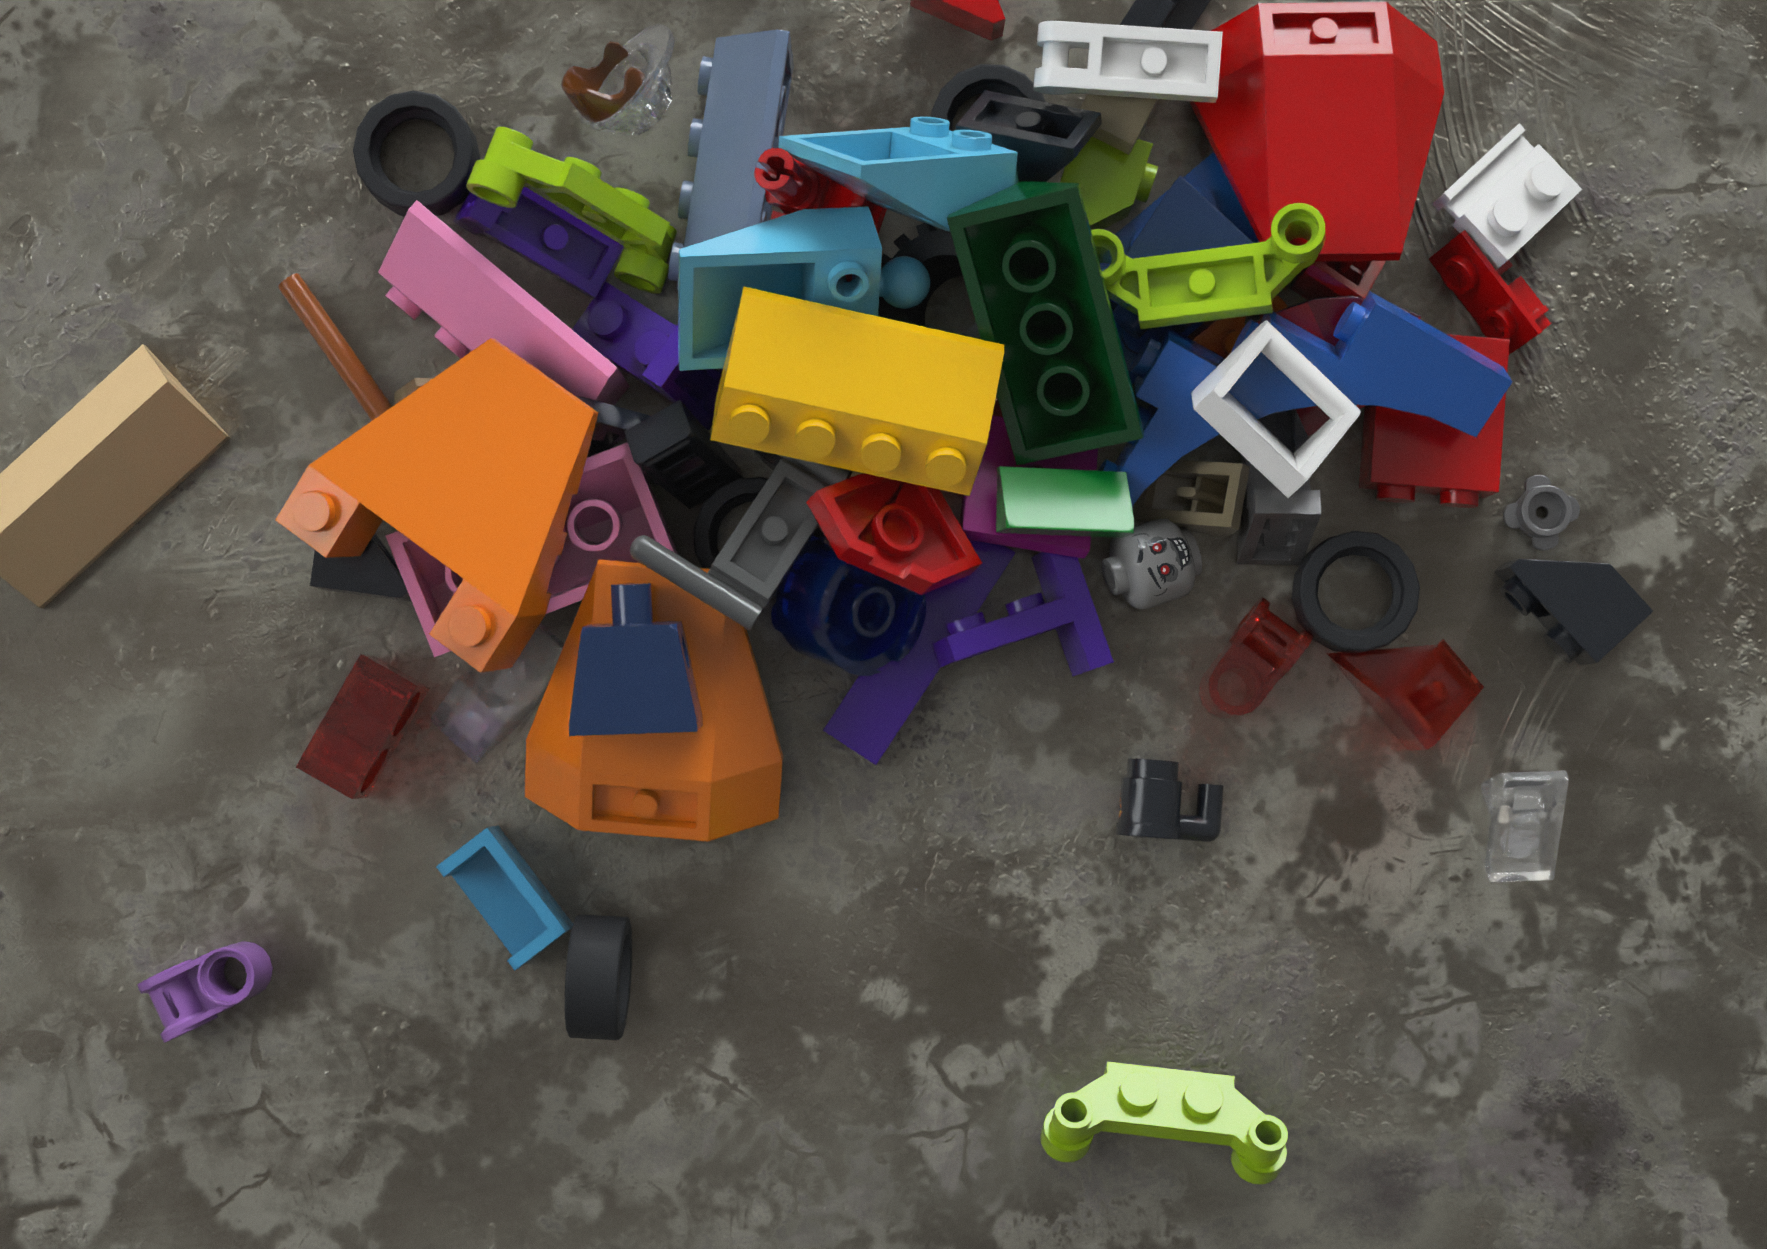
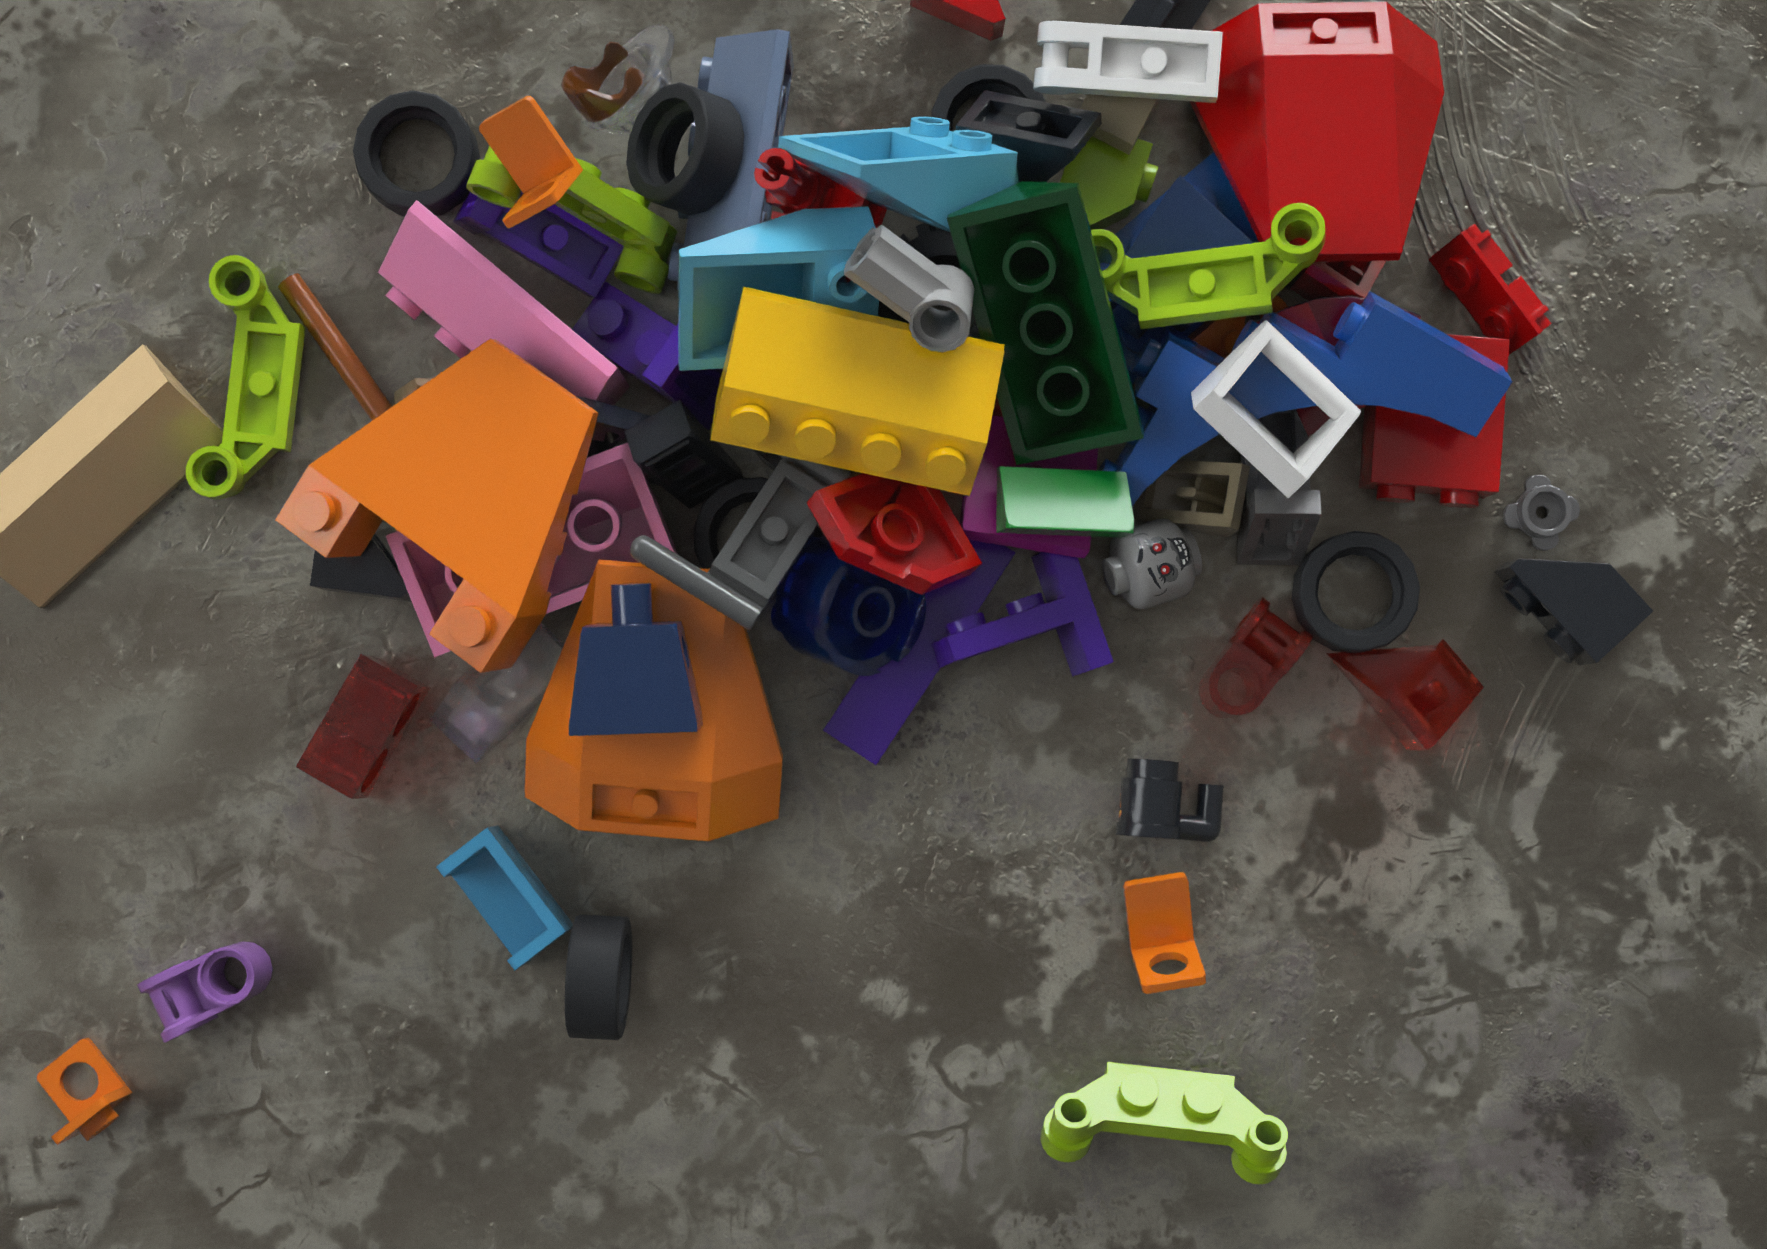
white plate [1432,123,1582,270] -> none
clear slope [1481,770,1569,882] -> none
none -> orange bracket [37,1038,133,1145]
none -> lime plate [186,255,306,500]
none -> orange bracket [479,96,583,229]
none -> black tyre [626,82,744,215]
none -> light grey piece [844,225,974,352]
none -> orange bracket [1123,872,1206,994]

